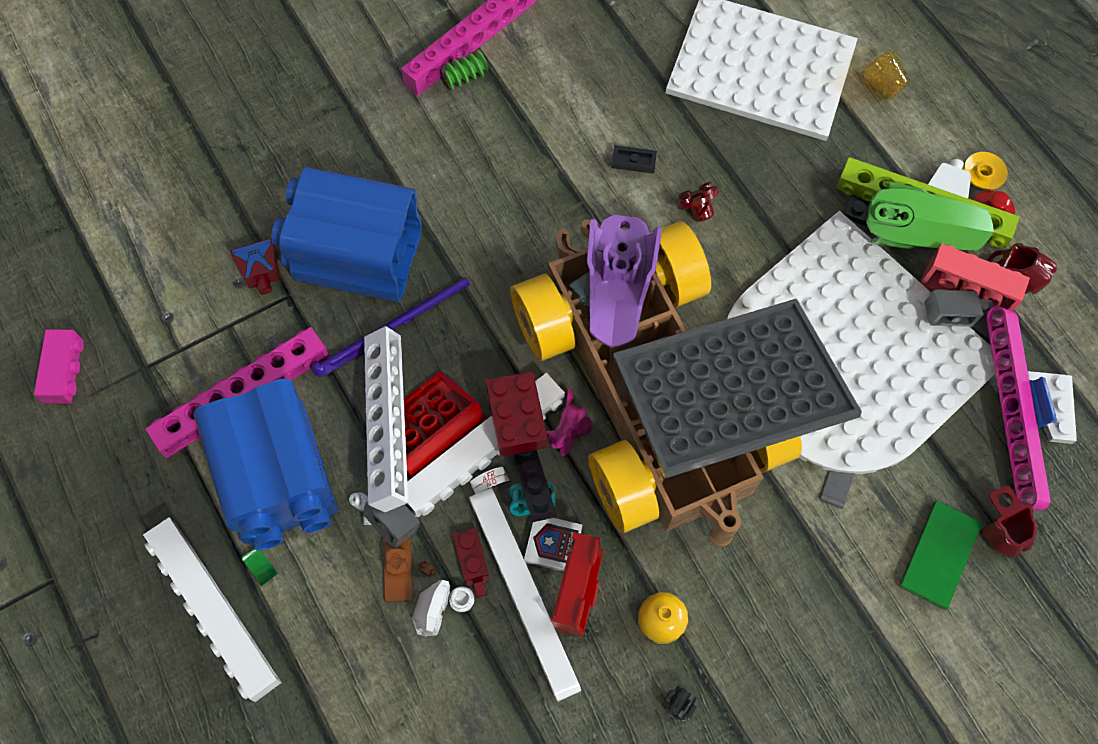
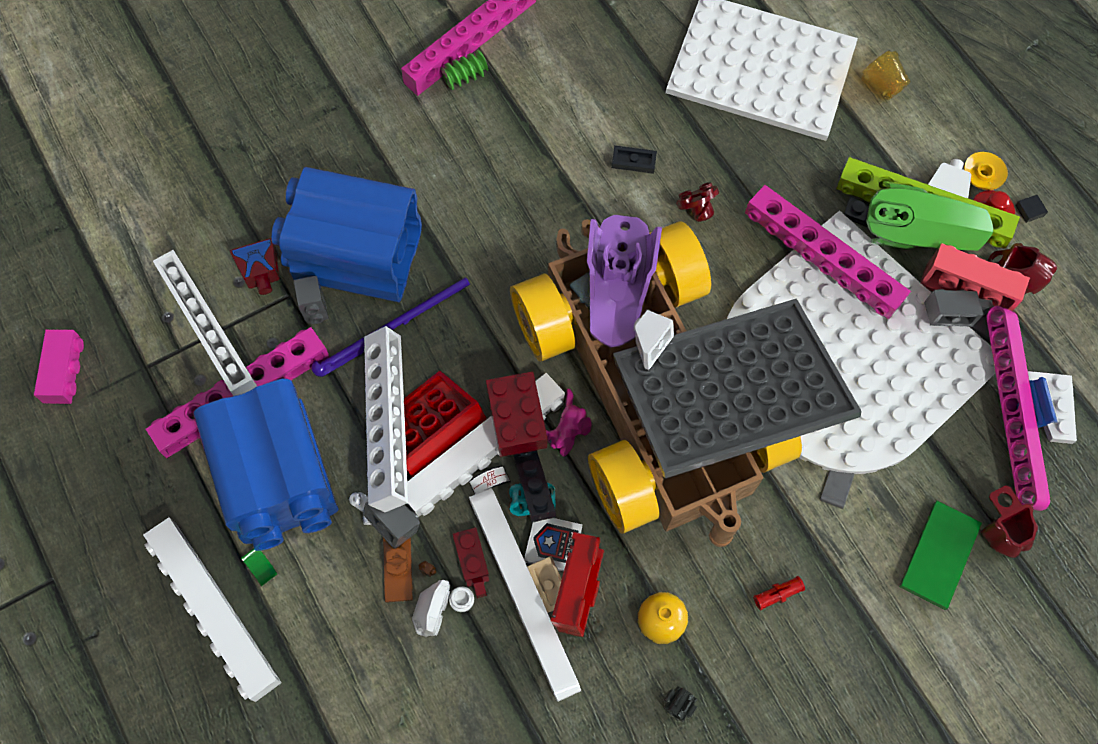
none -> white brick [153,250,257,396]
none -> dark grey brick [294,276,329,324]
none -> tan plate [527,556,562,613]
none -> white slope [634,310,674,370]
none -> dark pink brick [745,185,911,319]
none -> red pin [753,576,805,611]
none -> black tile [1015,195,1048,223]

